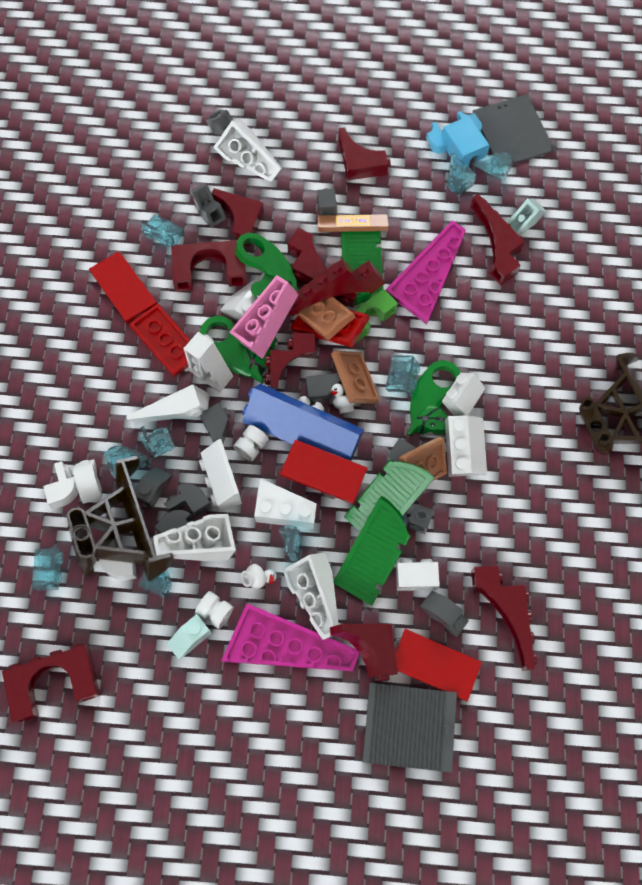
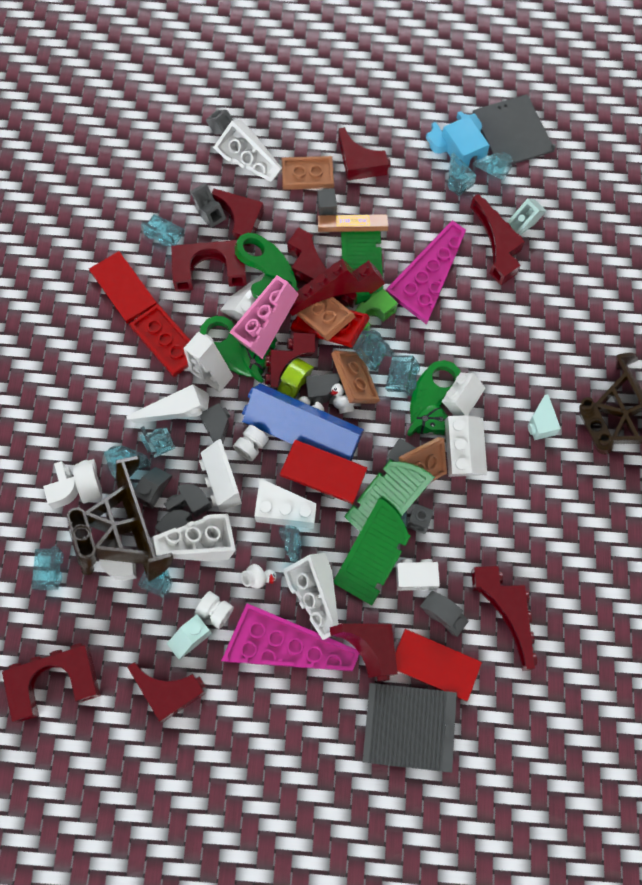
none -> dark red arch [127,662,206,723]
none -> lime brick [277,358,314,399]
none -> nougat tile [282,156,334,190]
none -> clear light blue bracket [353,330,394,371]
none -> light aqua slope [528,394,561,440]

